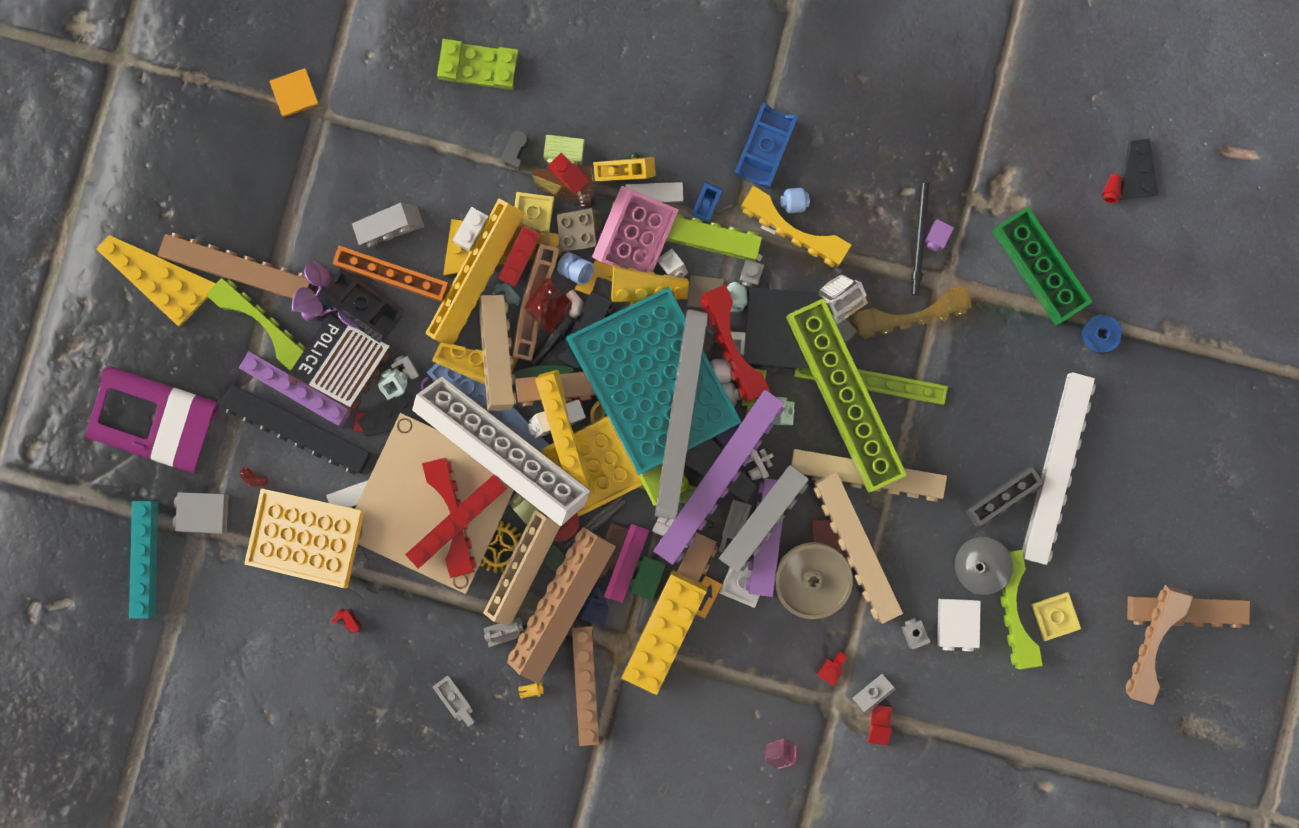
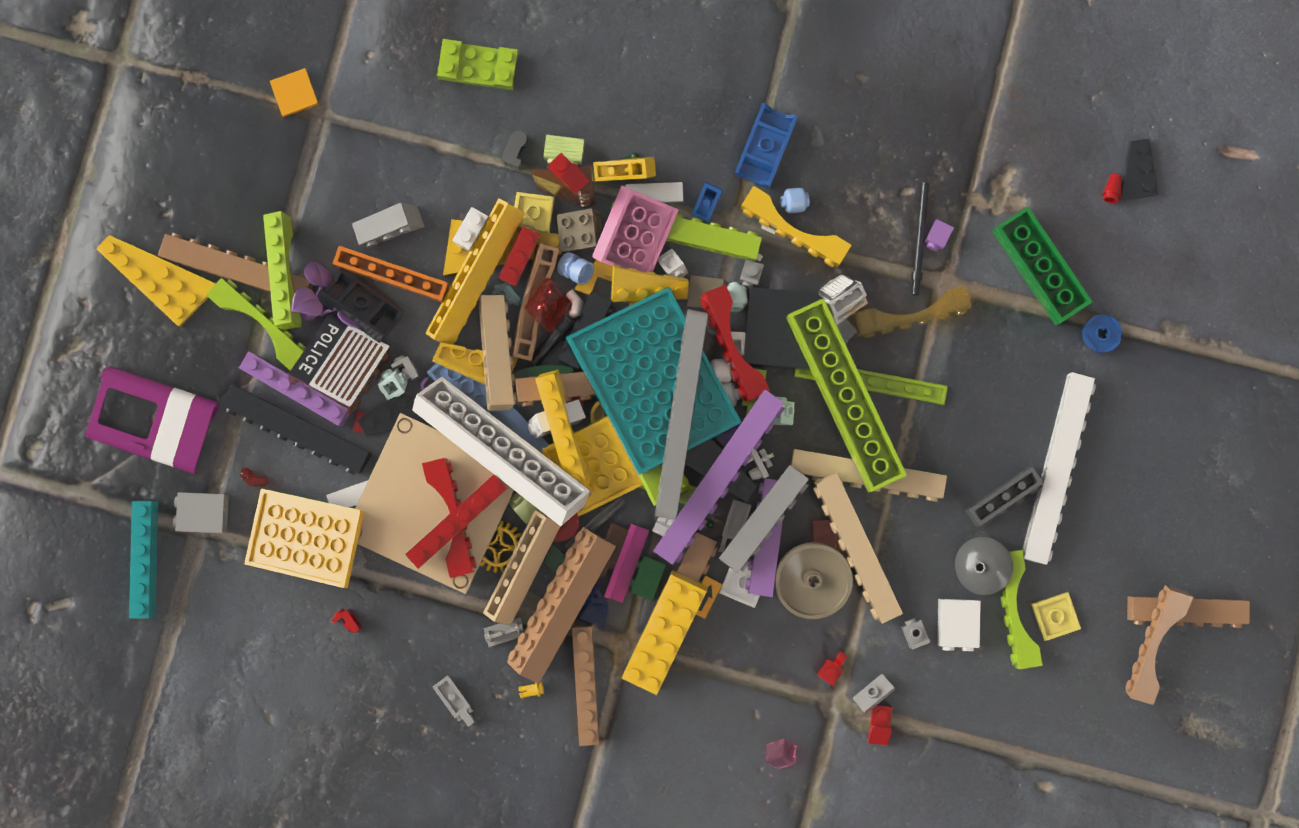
none -> lime arch [263,211,302,330]

